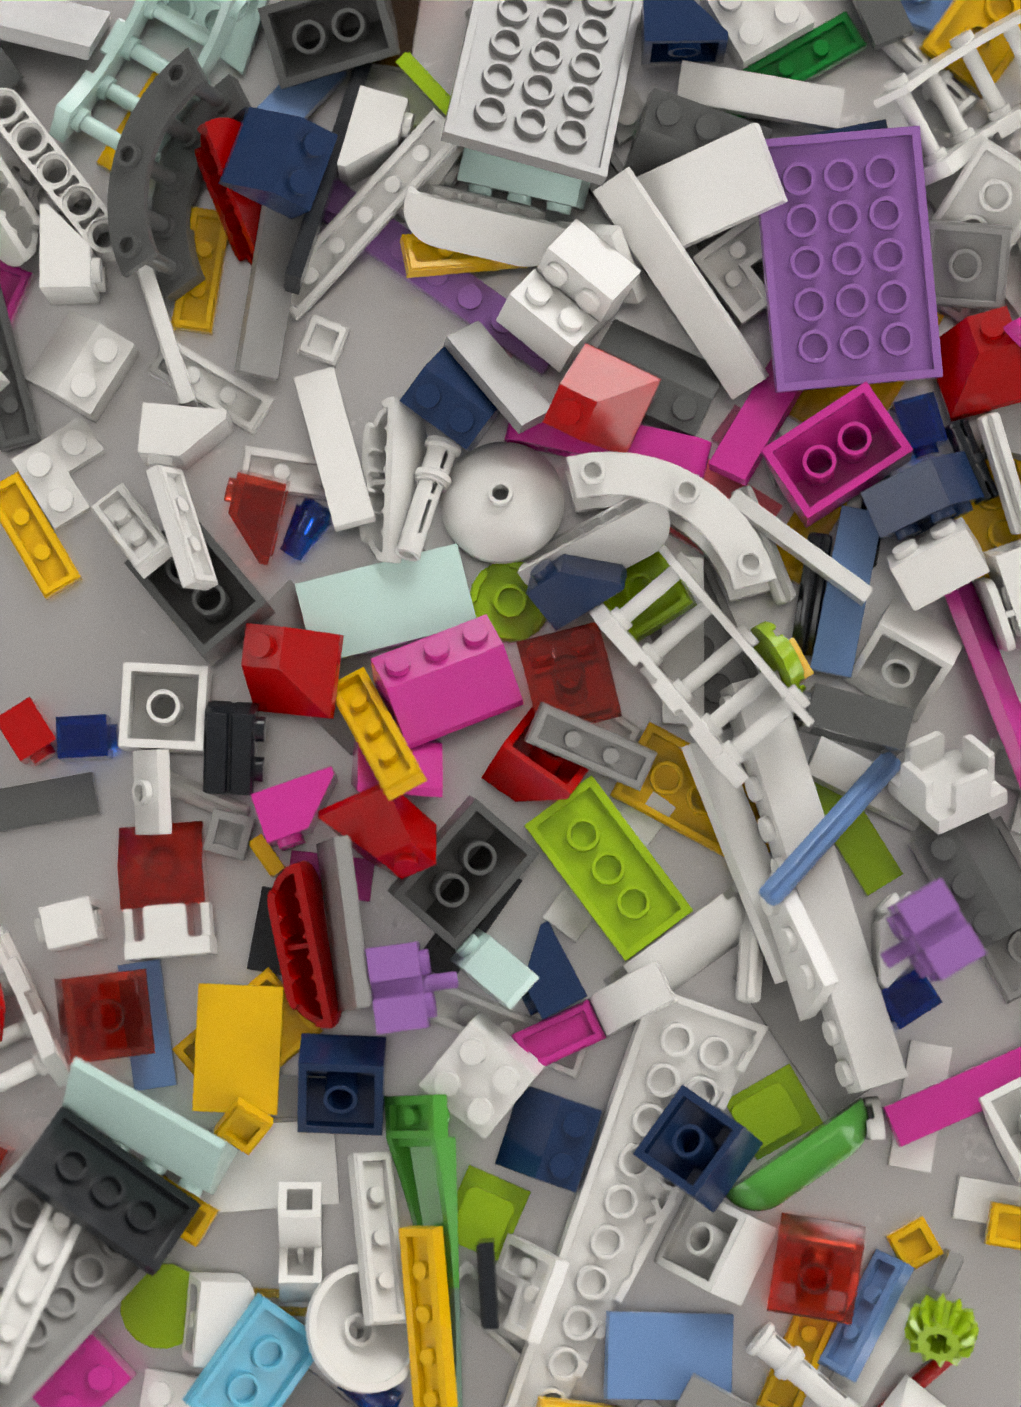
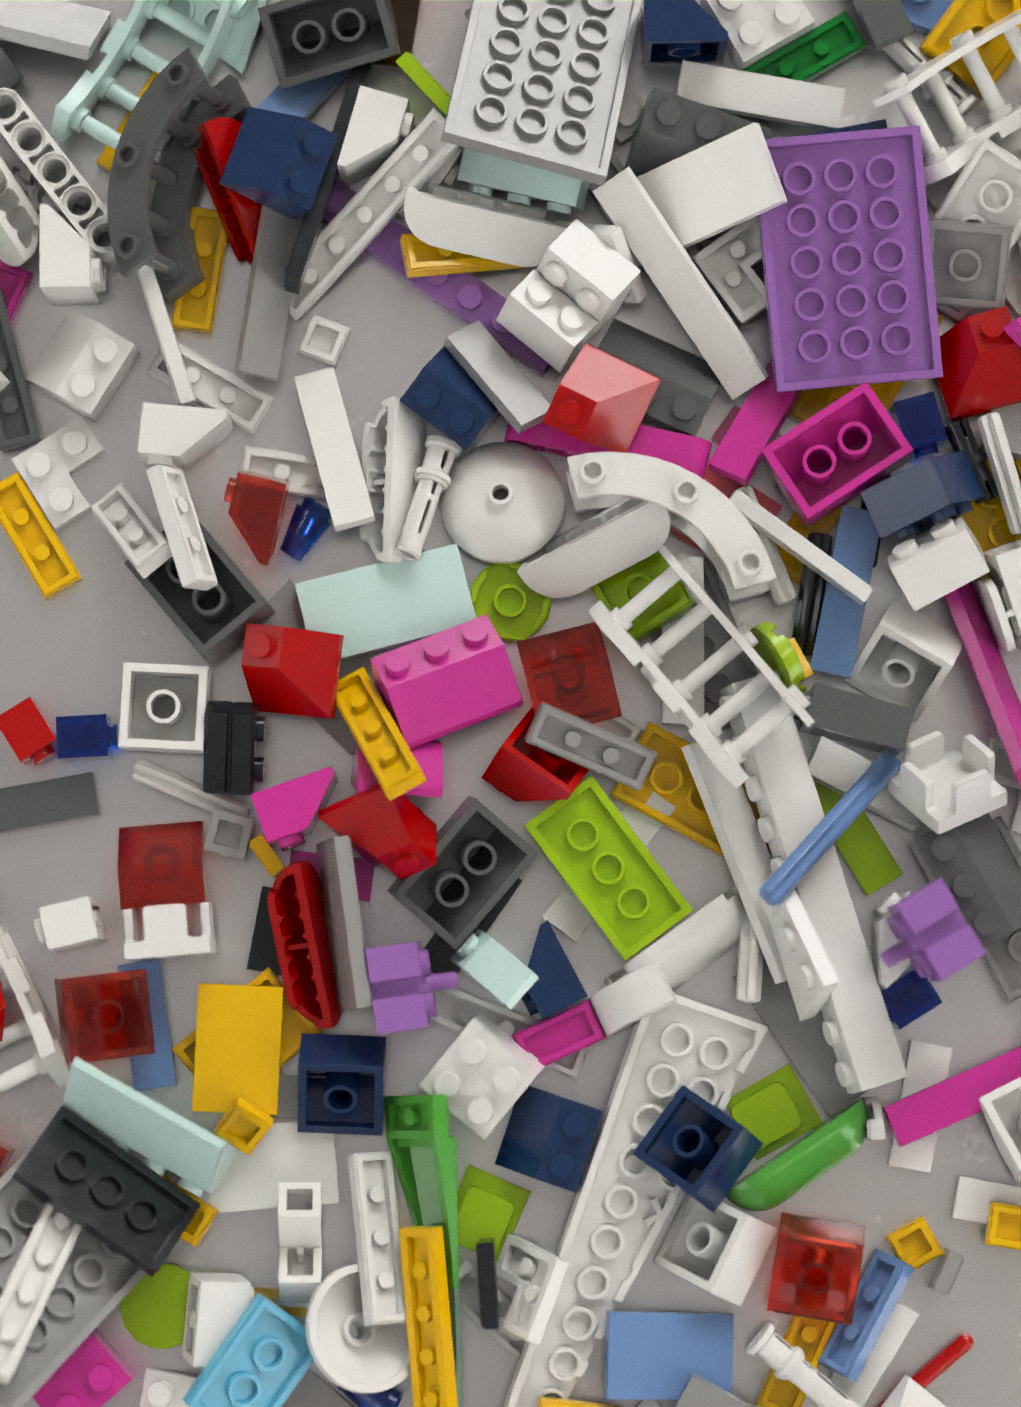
white plate [132,749,172,835] -> none
dark blue slope [526,554,627,631] -> none
lime gear [904,1293,979,1368] -> none

